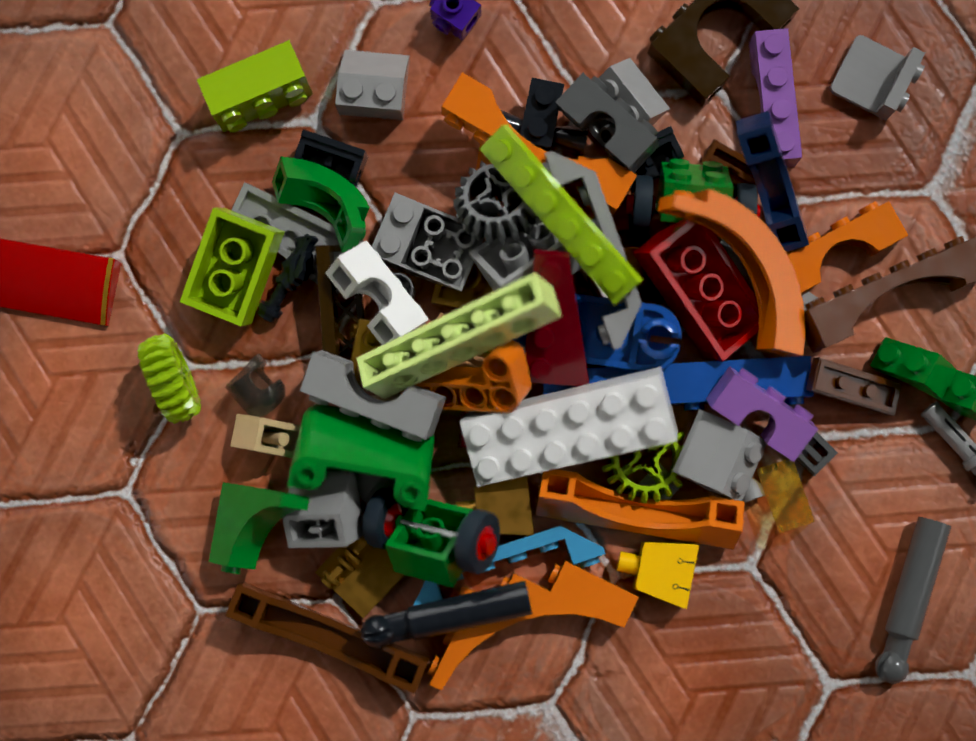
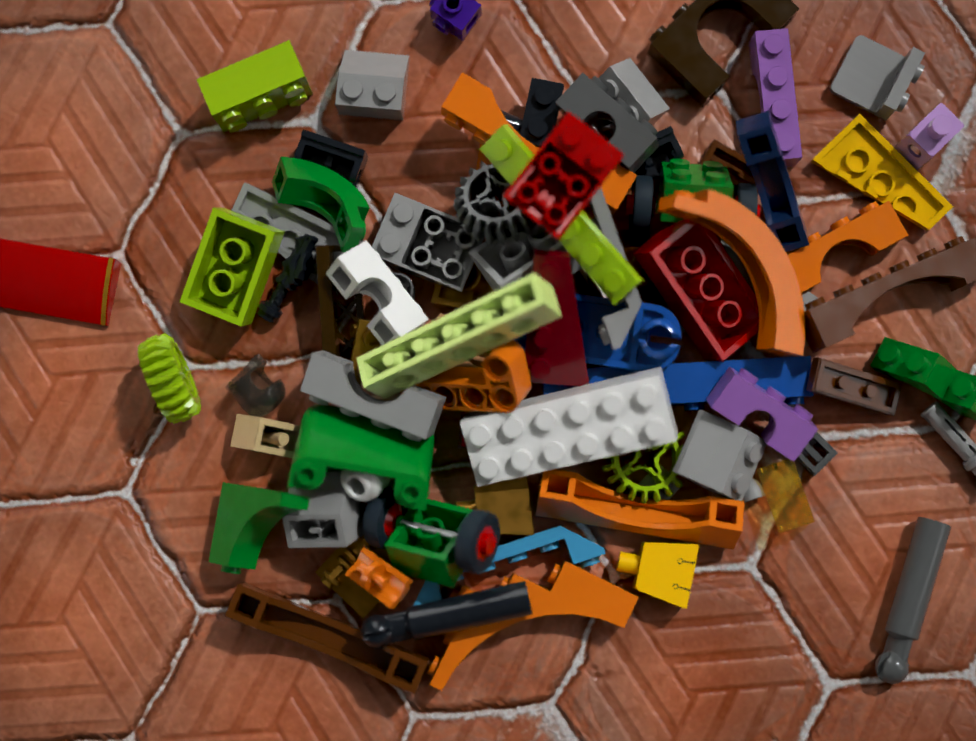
none -> white head [341,469,391,502]
none -> orange hips [345,546,413,609]
none -> red slope [503,111,625,240]
none -> yellow wing [810,114,953,231]
none -> lavender torso [894,103,964,170]

